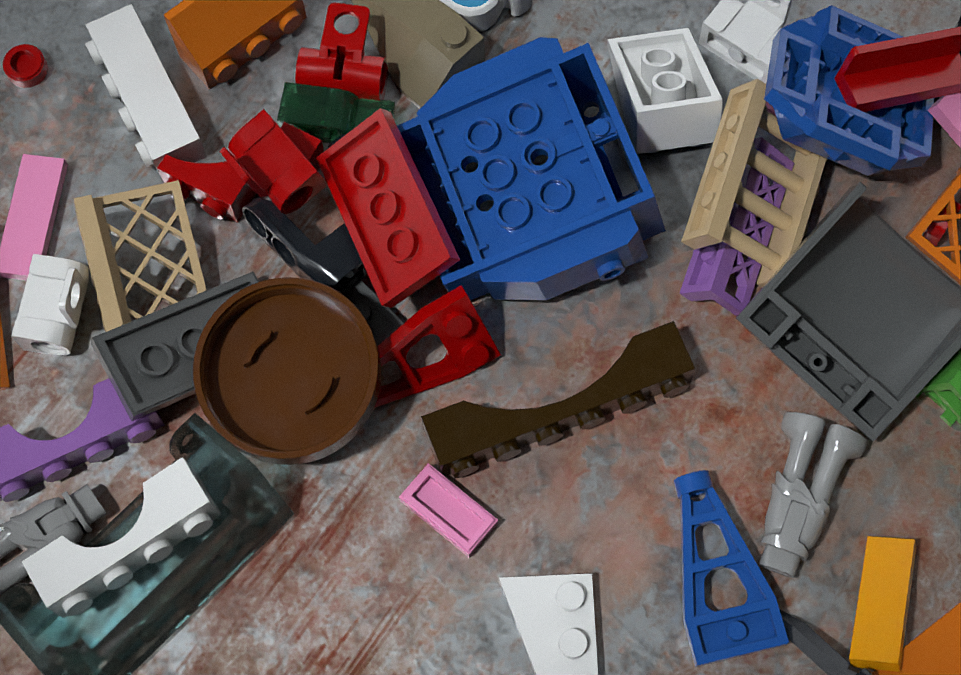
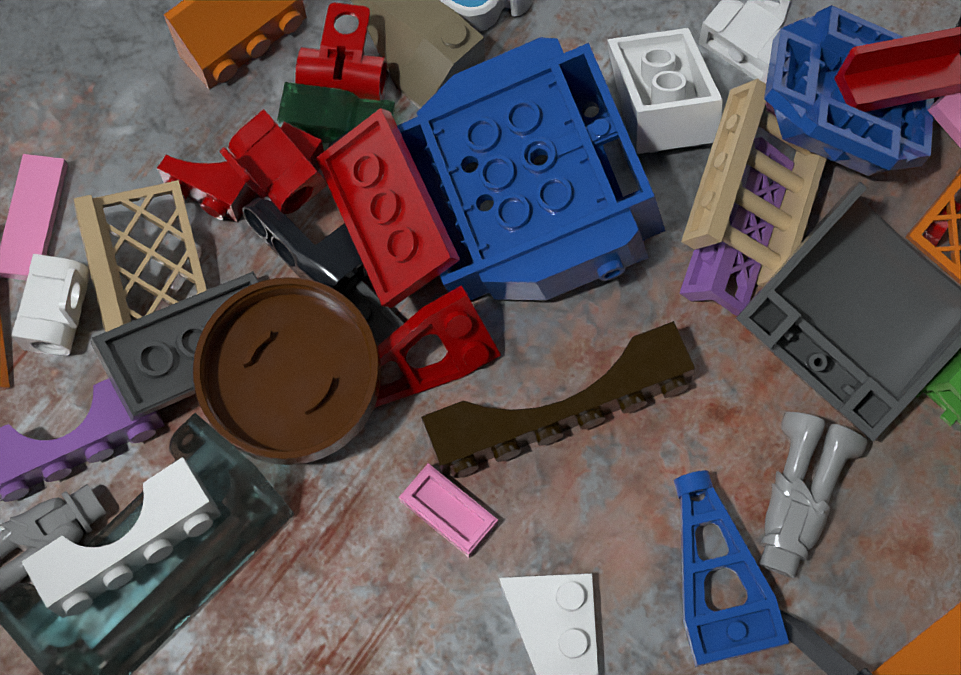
red tile [3,44,48,88] -> none
white brick [85,4,207,177] -> none
light orange tile [849,536,916,672] -> none

